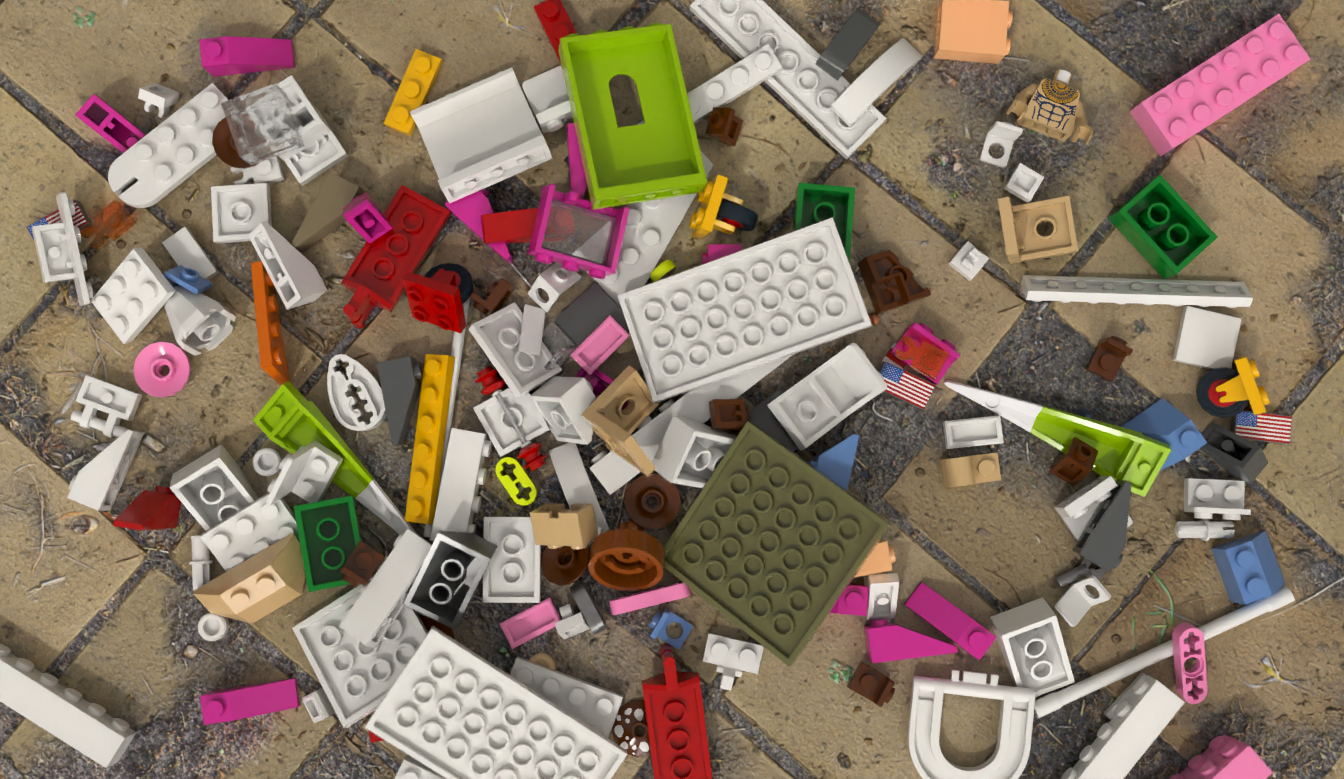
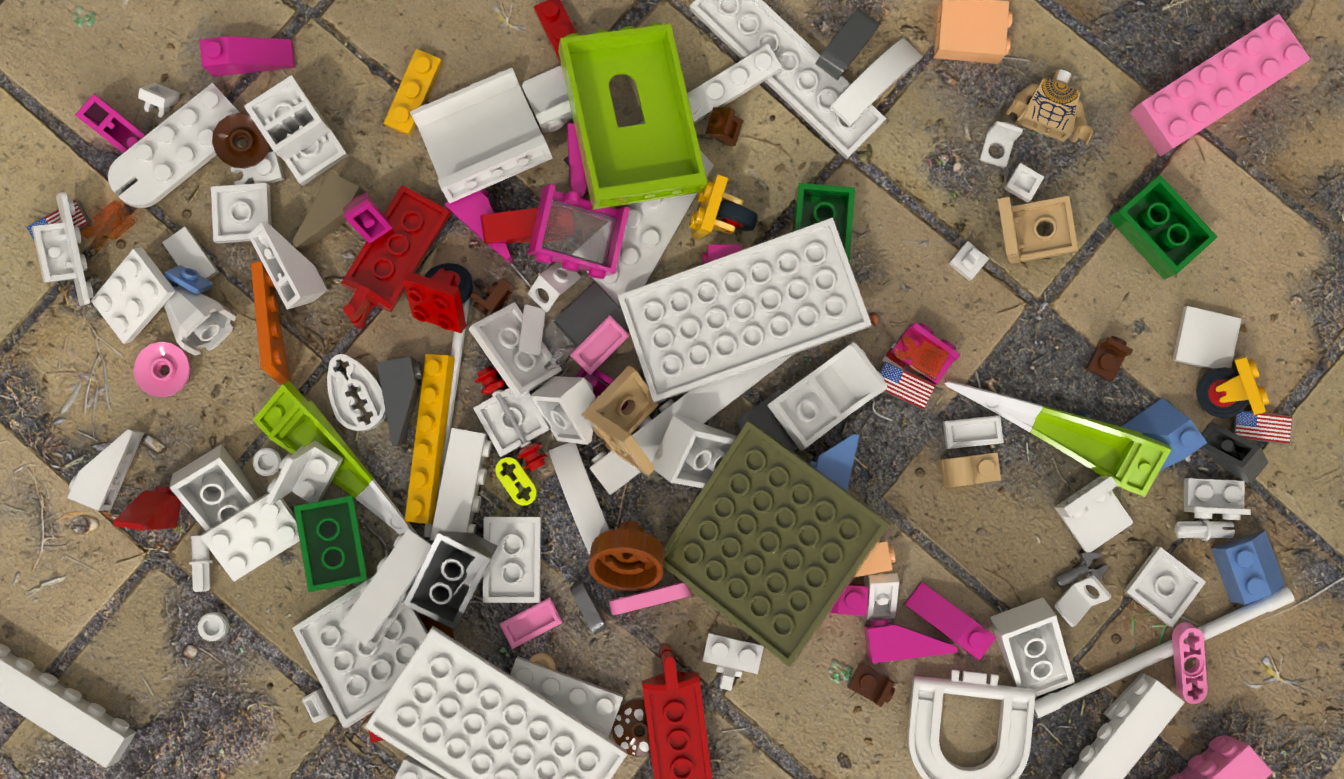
white plate [71,375,142,438] -> none
tan wedge [193,532,305,624] -> none
dark pink slope [200,678,300,725] -> none
clear container [221,83,305,165] -> none
reddish brown bracket [340,541,385,588] -> none
tan brick [530,503,598,550] -> none
reddish brown dish [541,544,590,586] -> none
white tile [555,604,590,640] -> none
reddish brown dish [624,473,681,530] -> none
medium blue bracket [648,608,693,650] -> none
neon yellow tile [650,259,677,282] -> none
reddish brown bracket [709,399,749,432] -> none
reddish brown slope [857,250,931,314] -> none
white plate [1021,275,1253,308] -> none
reddish brown bracket [1049,437,1098,486] -> none
dark grey slope [1072,479,1132,572] -> none
none -> white plate [1123,546,1206,627]

